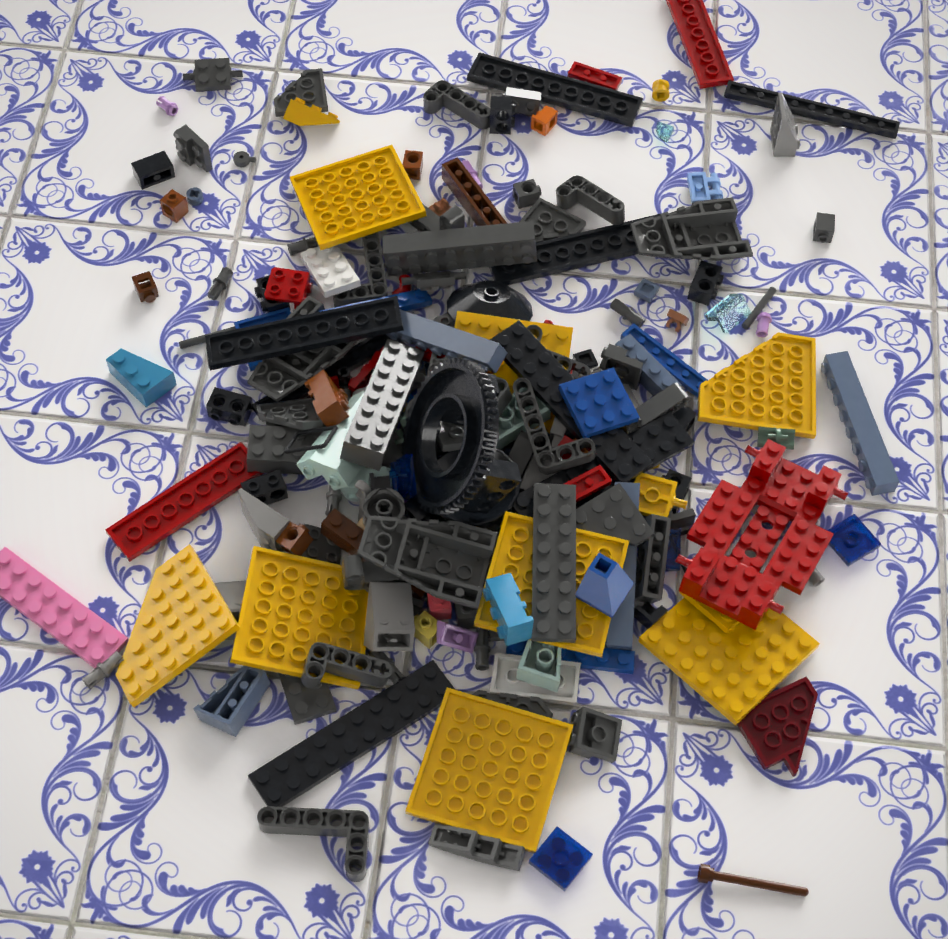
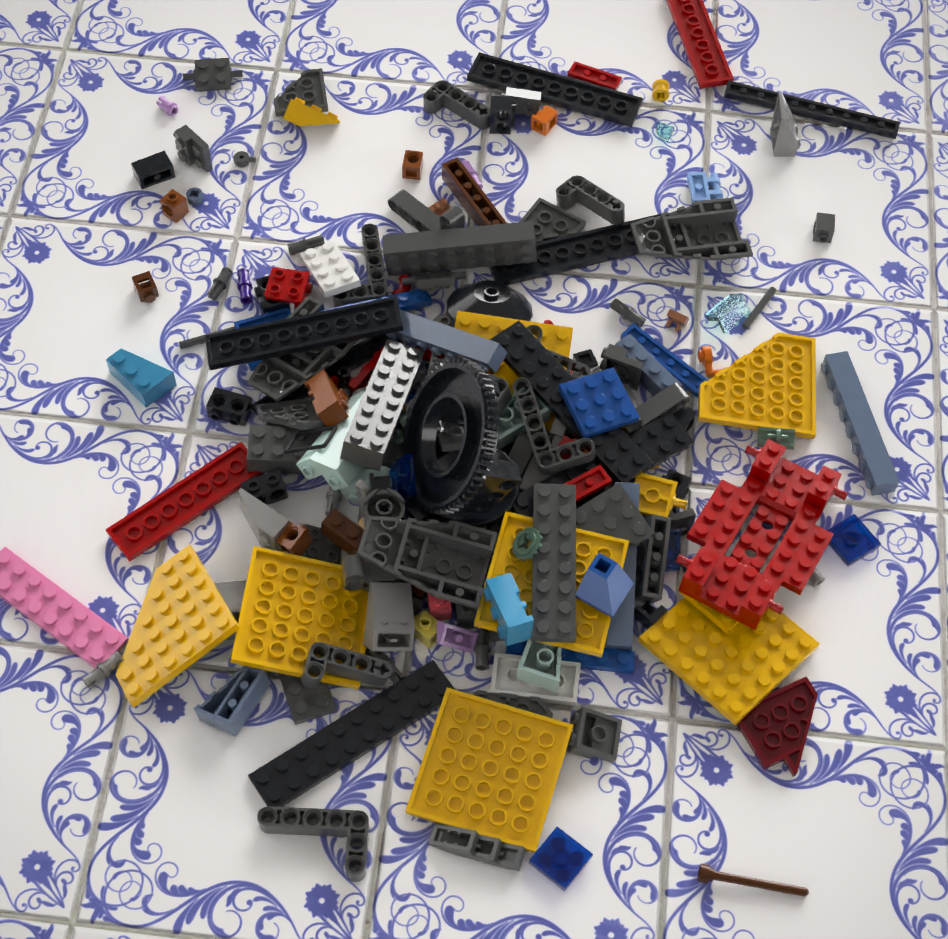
yellow plate [290,145,427,251] -> none
dark grey brick [512,178,542,209] -> none
sand blue plate [634,278,660,303] -> none
black brick [687,260,724,306] -> none
lavender pin [756,312,772,338] -> none
none -> dark purple pin [237,268,253,305]
none -> sand green gear [512,527,543,561]
none -> orange plate [698,346,722,378]

